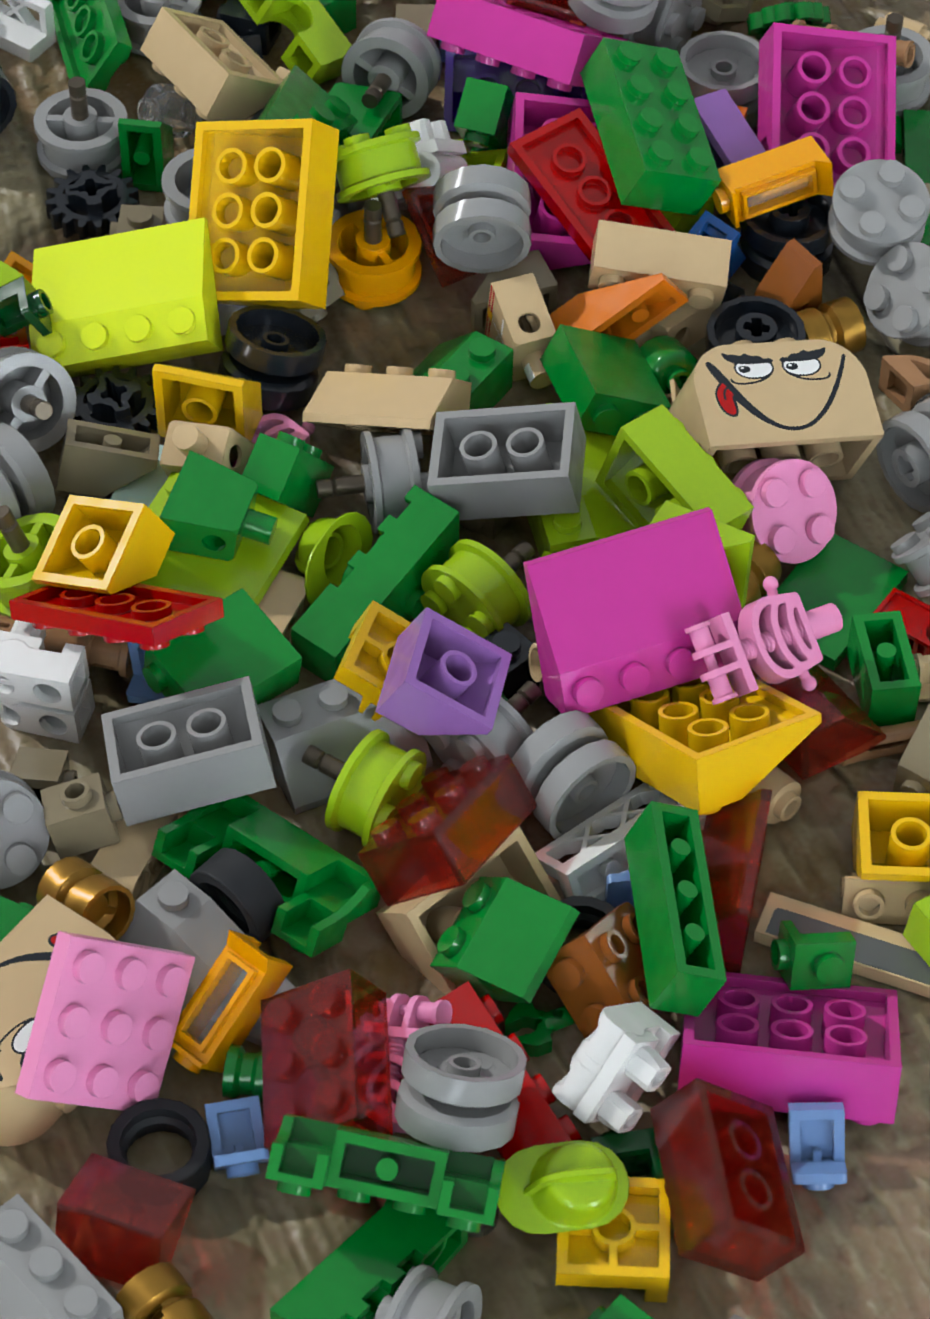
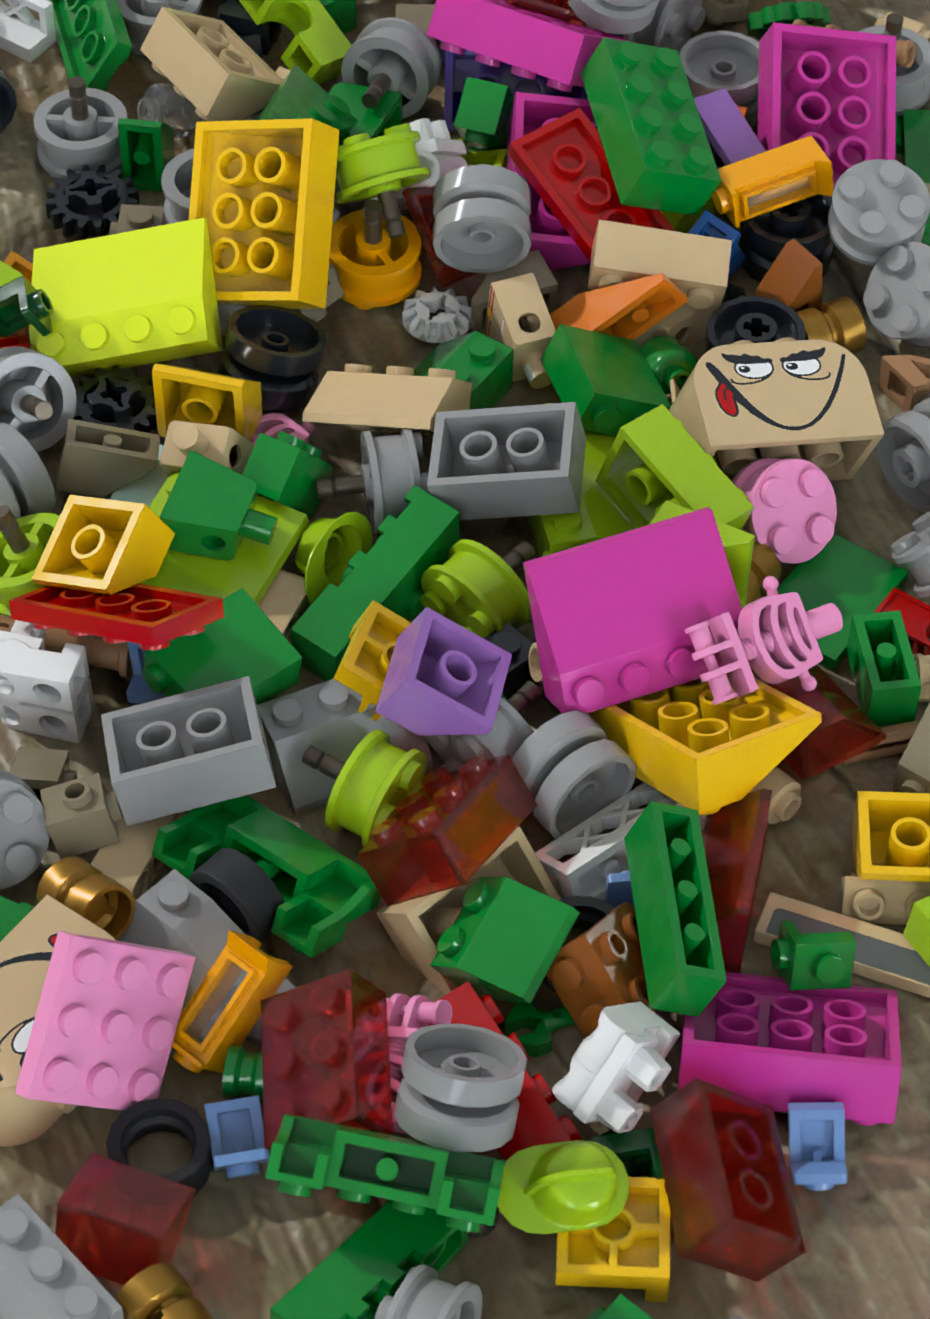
none -> white gear [402,286,471,343]

